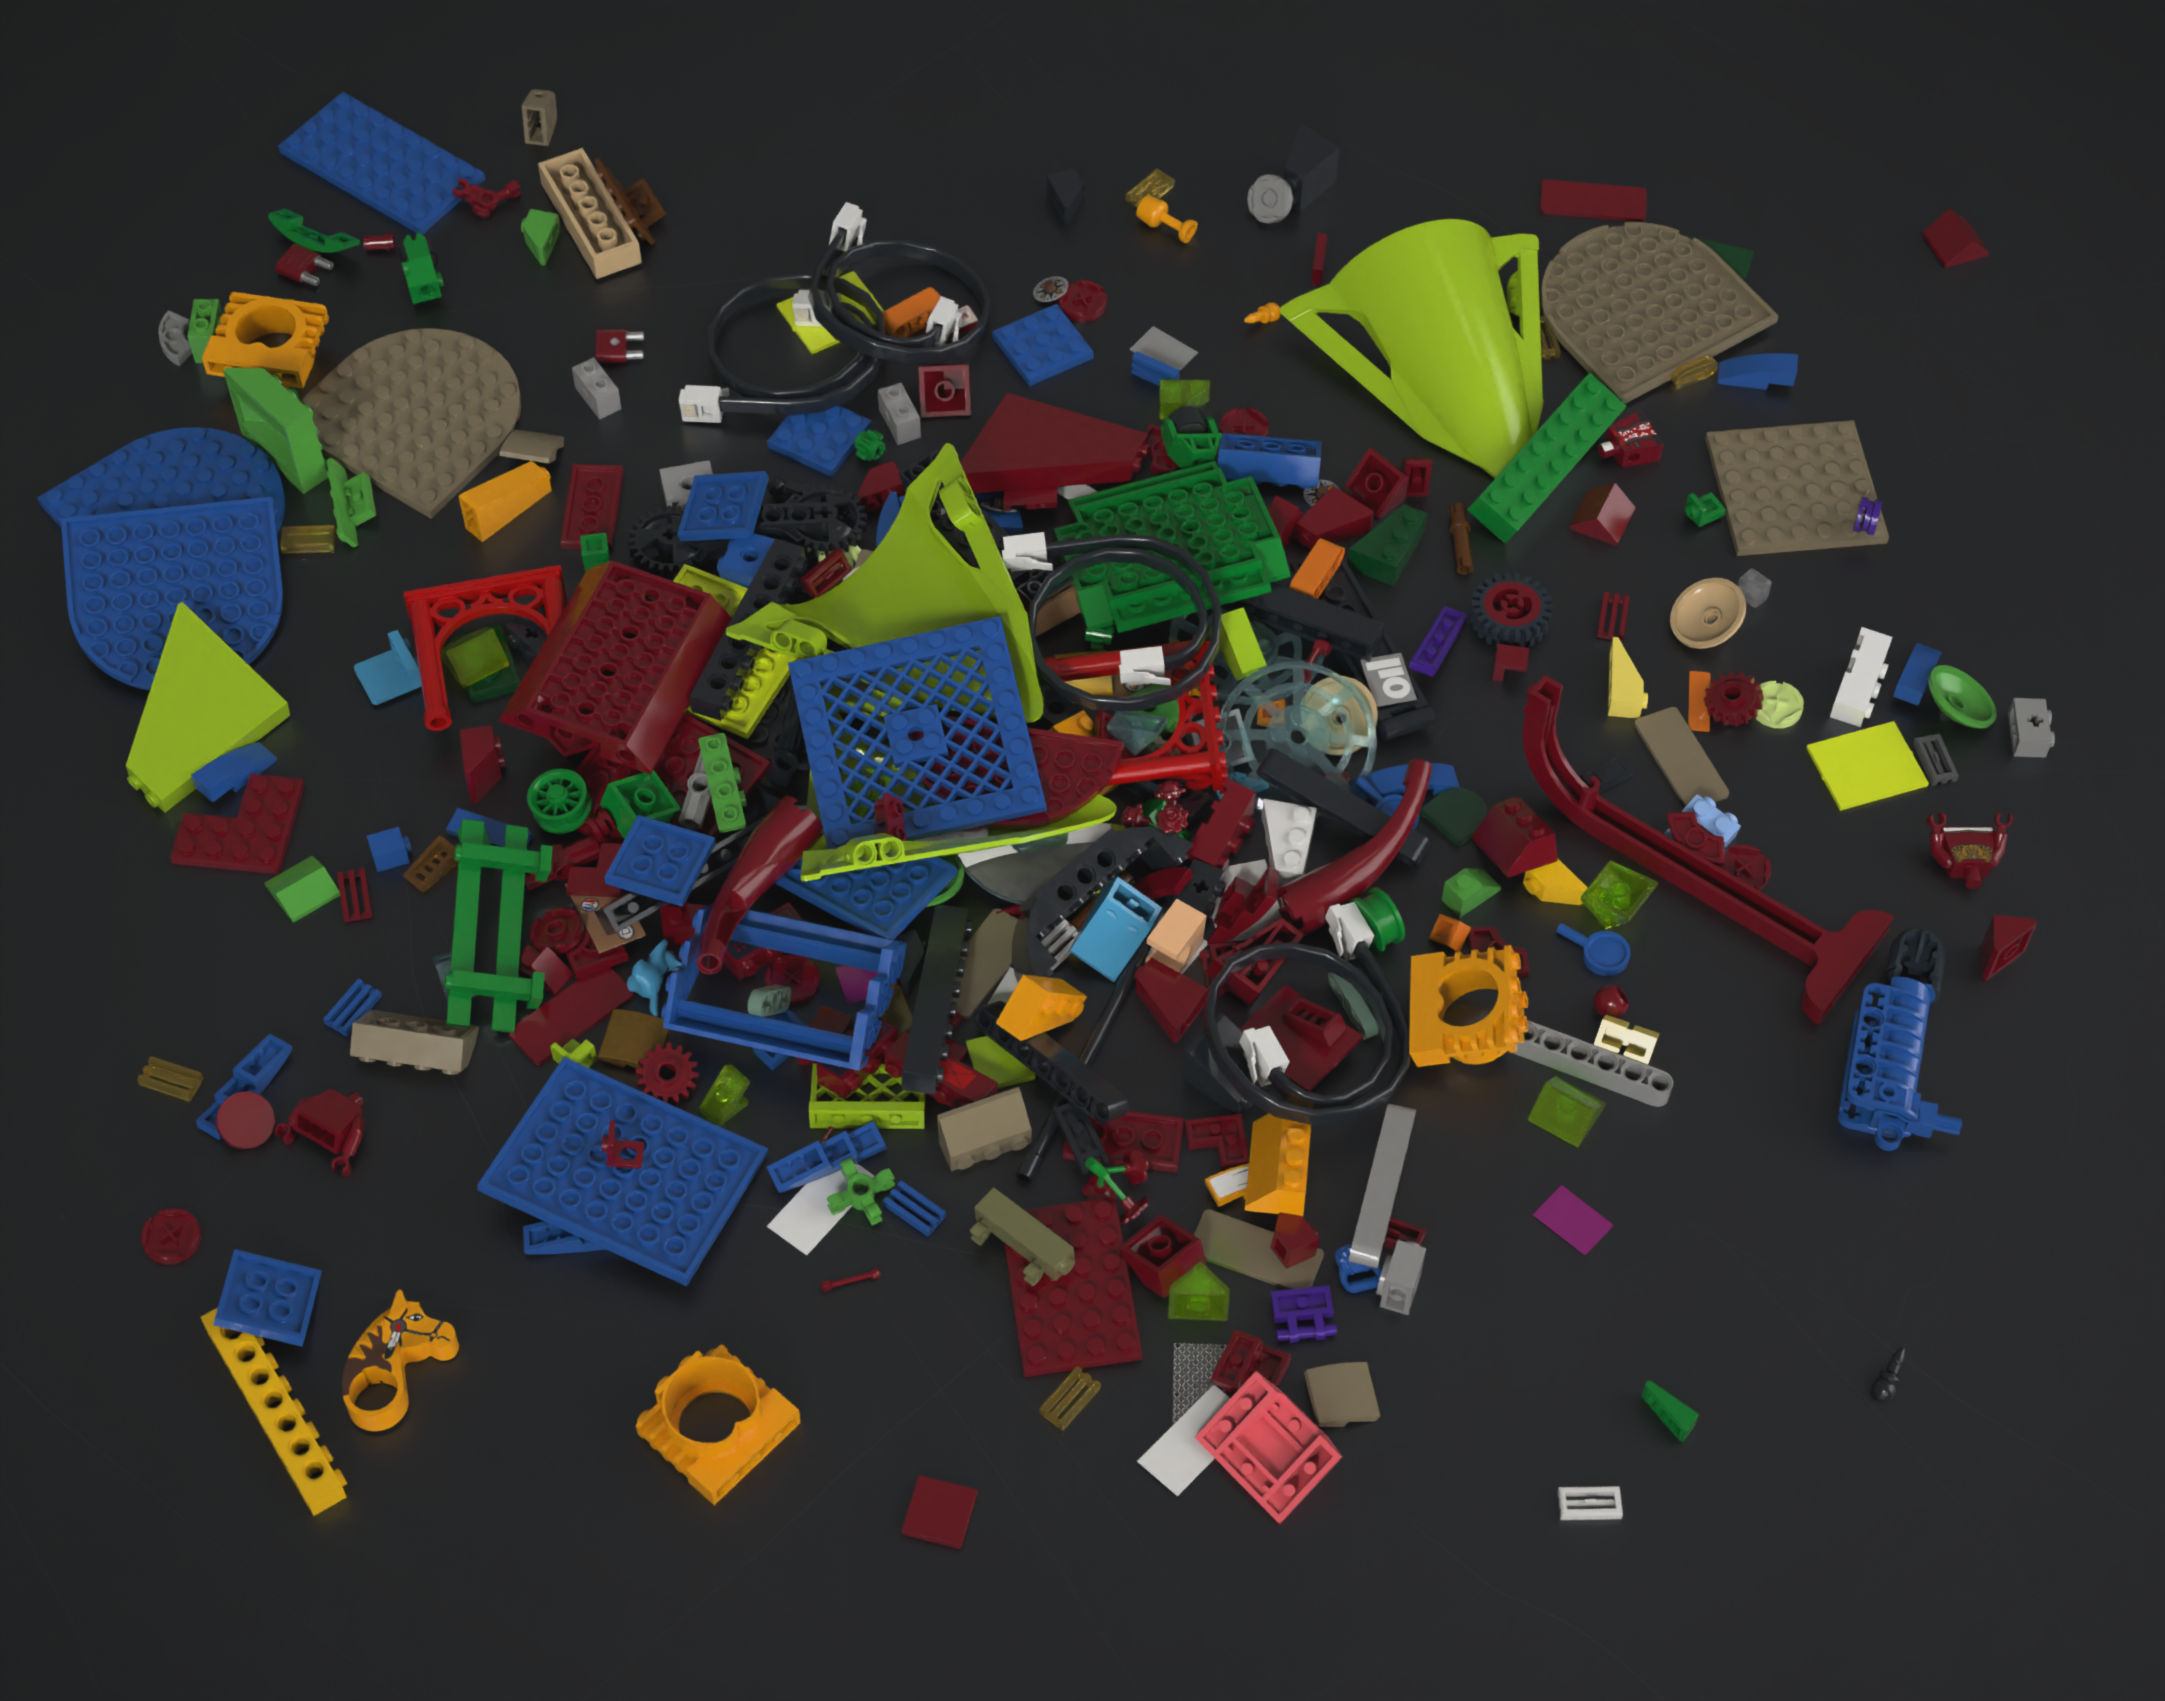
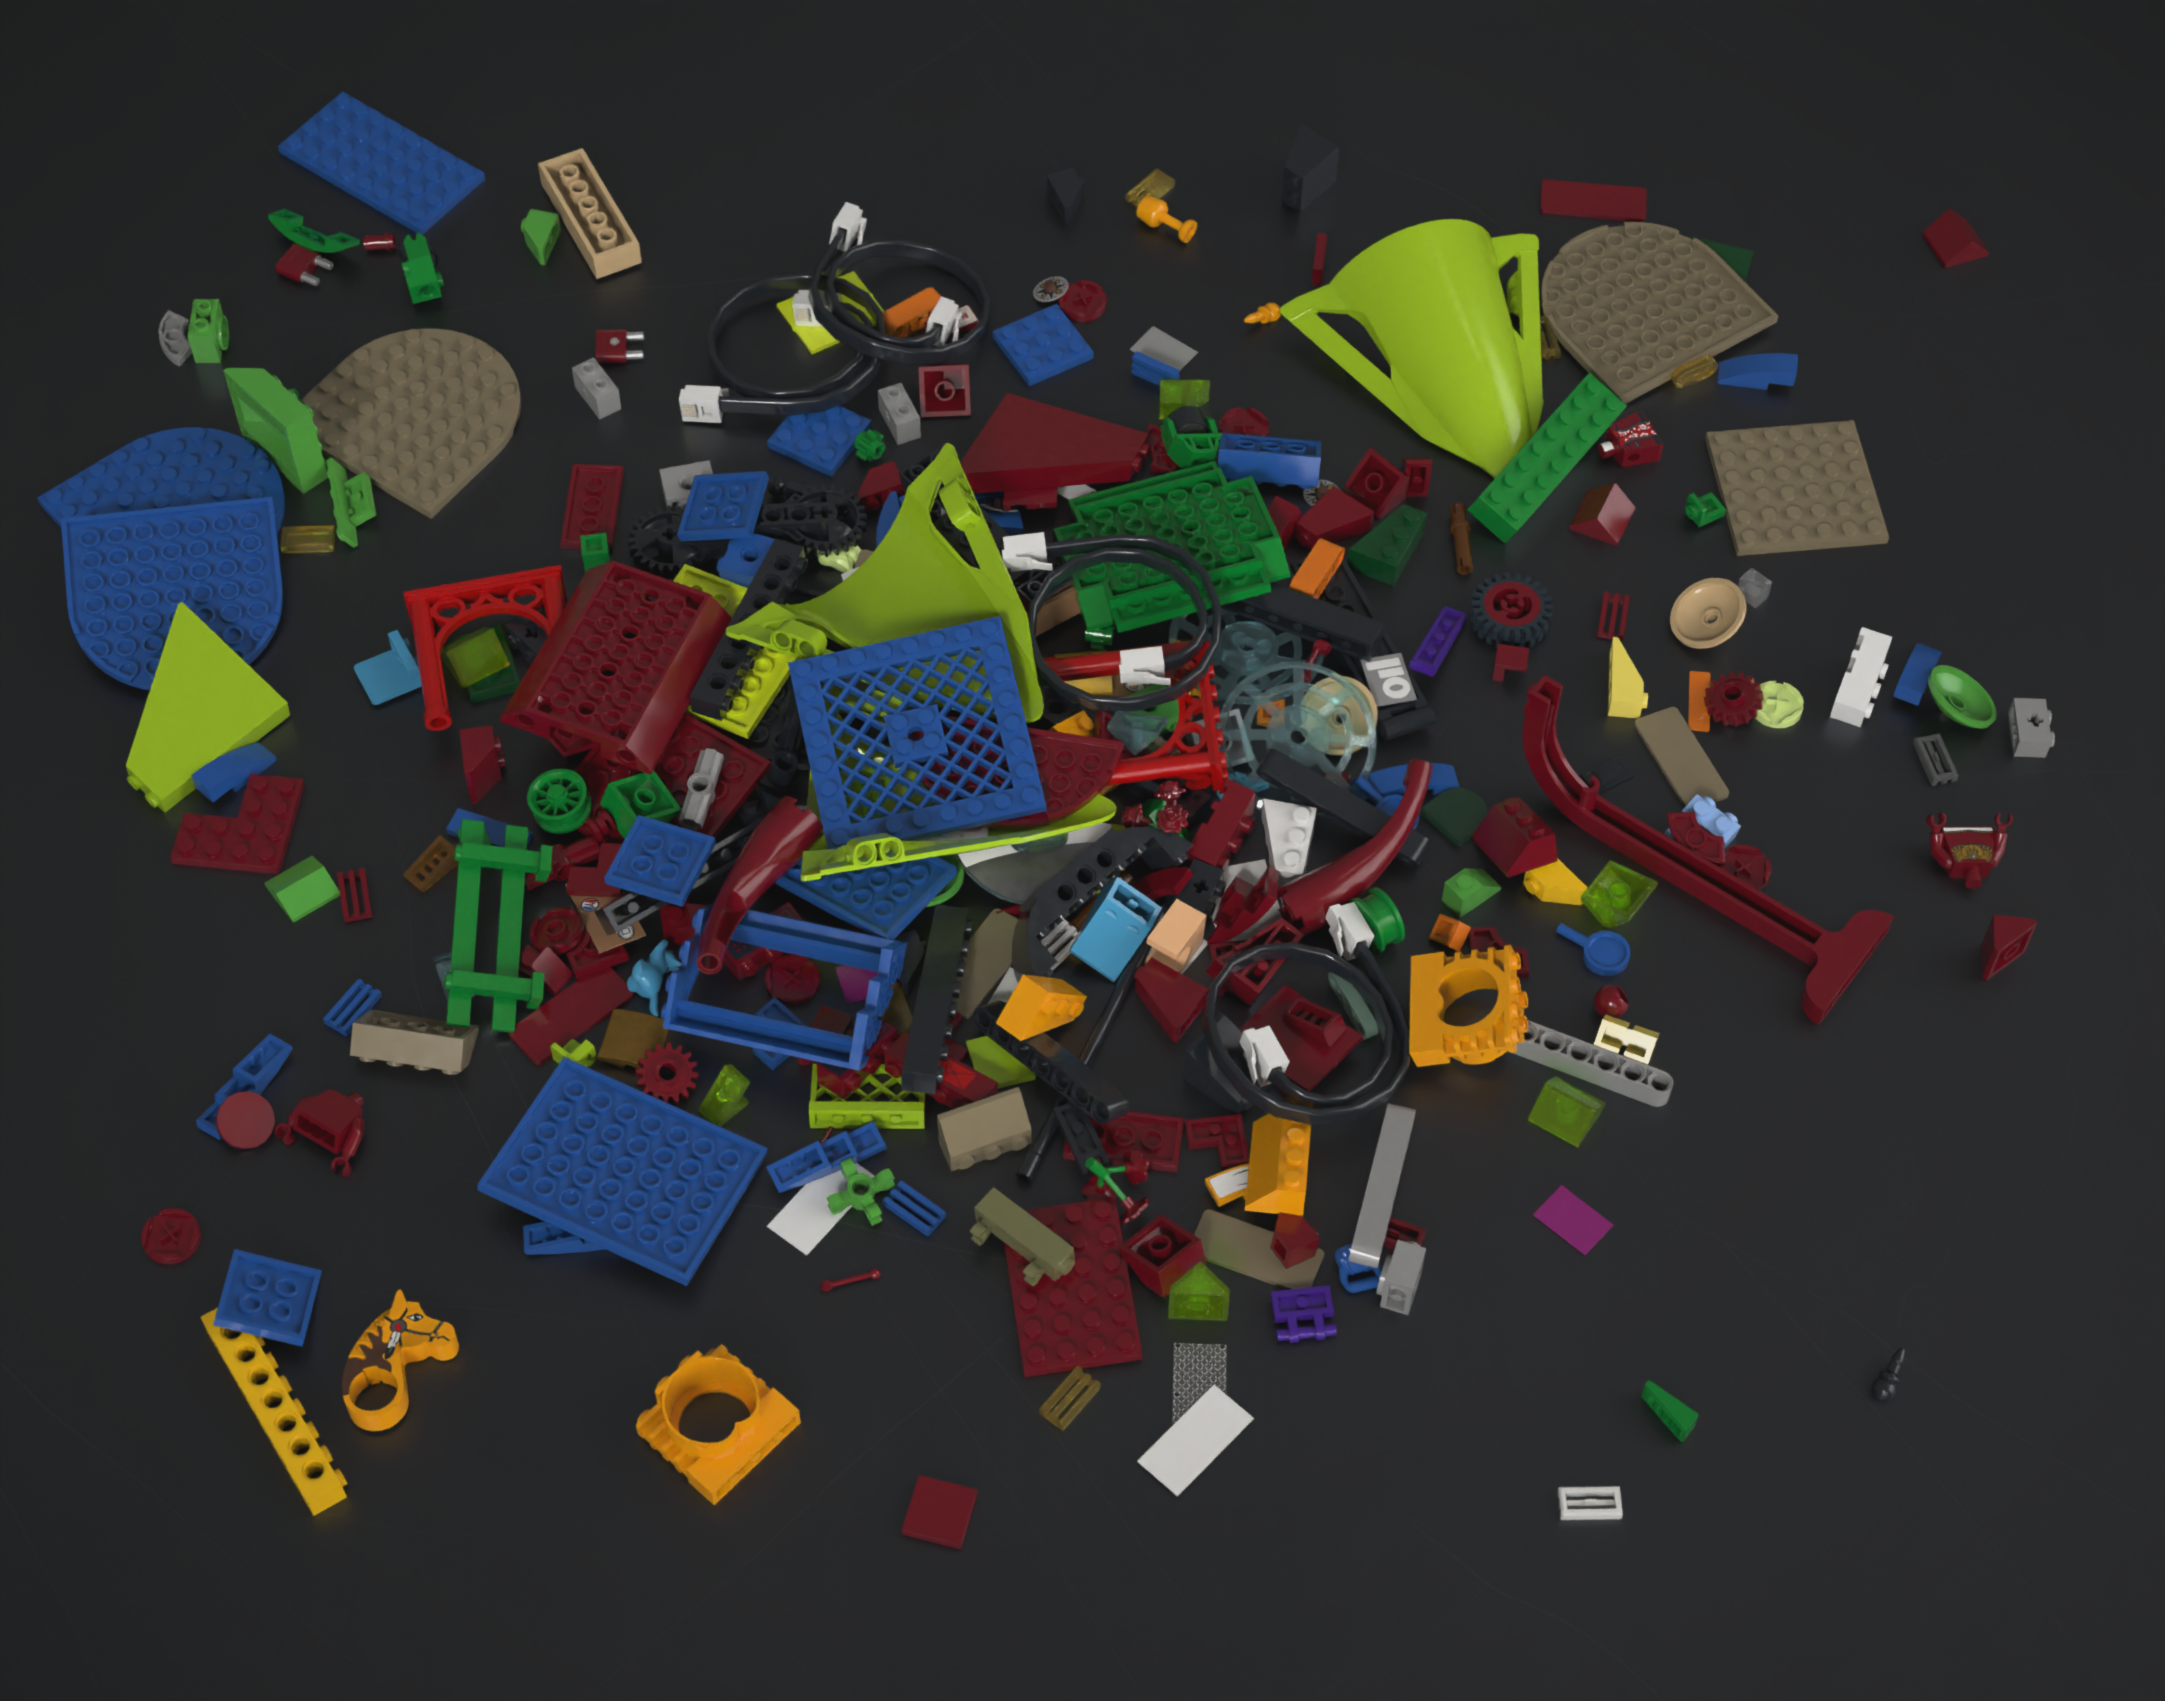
clear yellow tile [137,1056,204,1102] -> none
light orange hose [202,292,329,389] -> none
blue brick [367,826,412,872] -> none
dark red piece [452,178,521,218] -> none
light orange slope [459,461,552,542] -> none
dark tan slope [499,429,564,463] -> none
dark tan torso [522,89,557,146] -> none
reddish brown bracket [594,158,666,245] -> none
dark red bracket [601,1121,644,1169] -> none
bright green bracket [698,733,747,833] -> none
sand green beam [748,984,791,1017] -> none
dark red tile [800,548,852,600] -> none
dark red hinge [874,793,906,841] -> none
coral slope [1195,1371,1343,1524] -> none
dark red hinge [1199,950,1211,990] -> none
lime slope [1209,607,1267,681] -> none
dark red slope [1210,1330,1292,1395] -> none
light grey tile [1247,174,1293,223] -> none
dark tan slope [1304,1362,1380,1427] -> none
neon yellow piece [1806,721,1929,811] -> none
blue piece [1837,928,1962,1151] -> none
dark purple wheel [1853,496,1882,536] -> none

